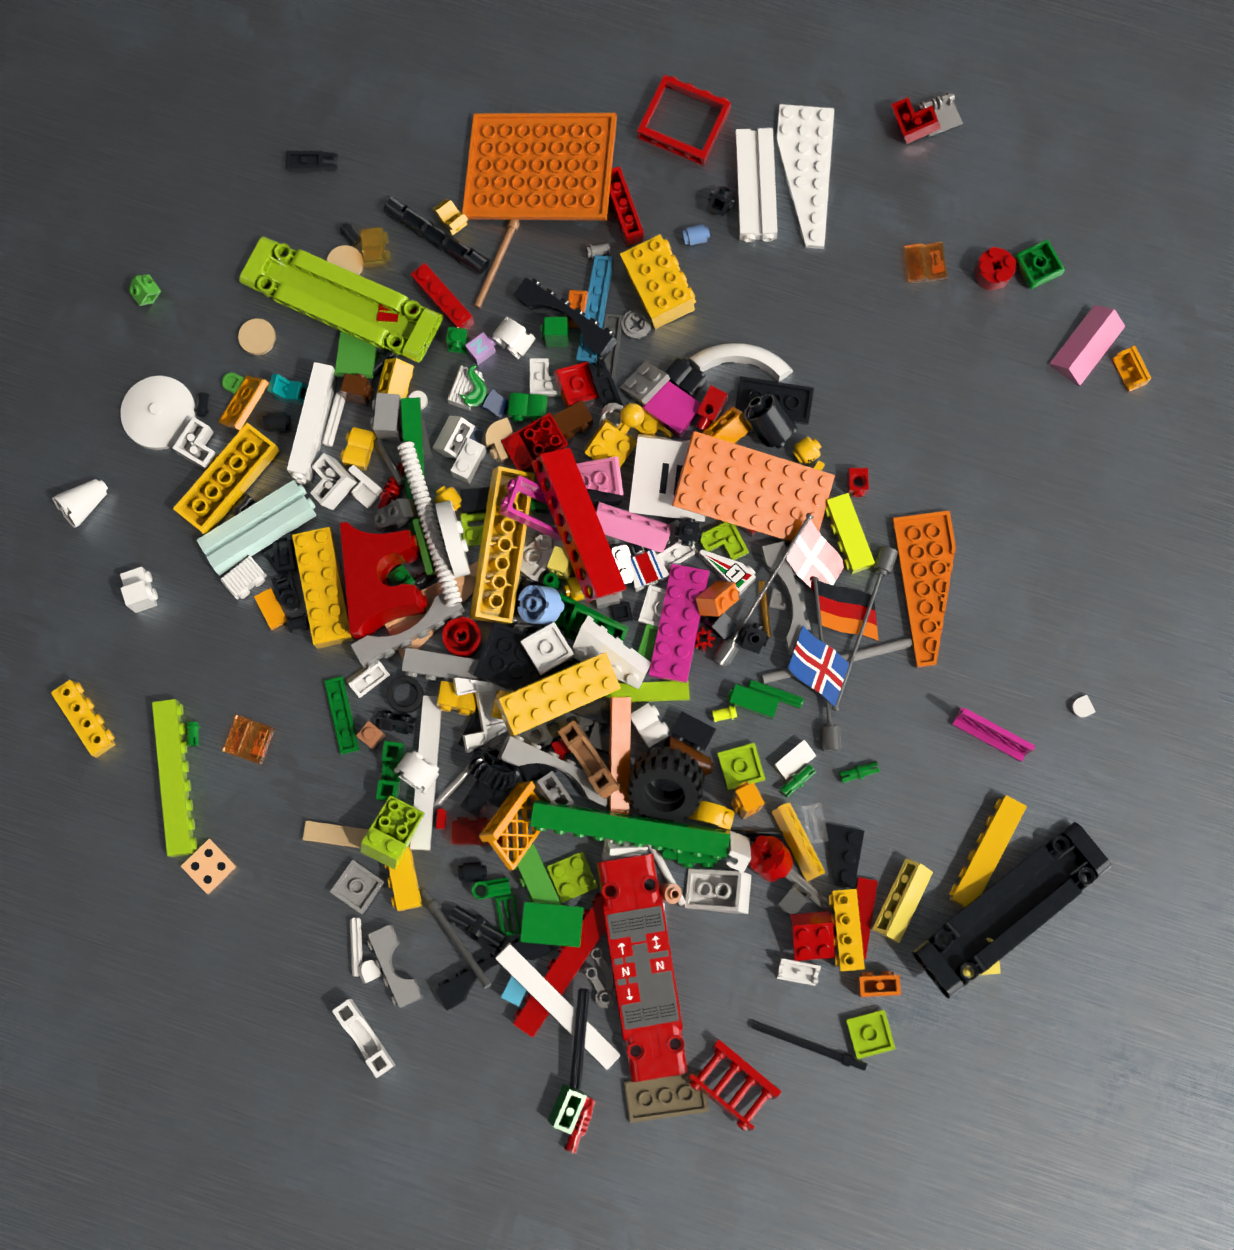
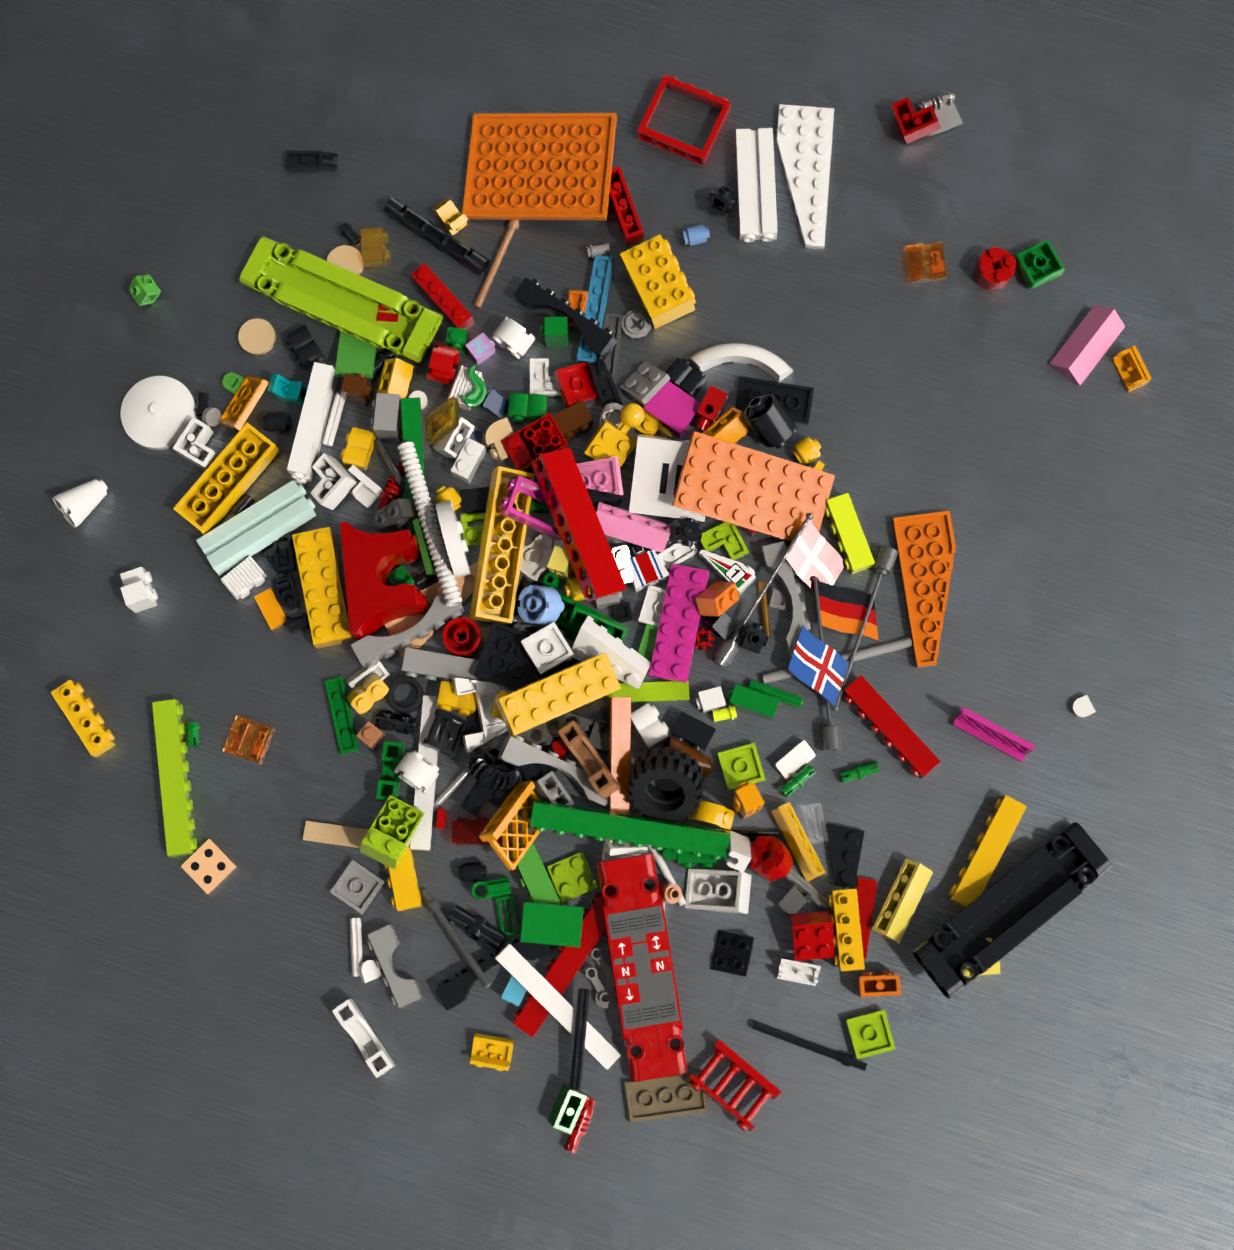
red brick [847,468,869,497] -> none
none -> light grey tile [202,407,221,427]
none -> black brick [285,324,325,370]
none -> yellow brick [347,673,389,714]
none -> black plate [422,708,468,758]
none -> red brick [427,343,460,385]
none -> clear yellow plate [427,396,459,445]
none -> yellow bracket [469,1033,514,1071]
none -> white brick [695,686,726,713]
none -> black hinge [711,930,755,977]
none -> red brick [843,675,941,779]

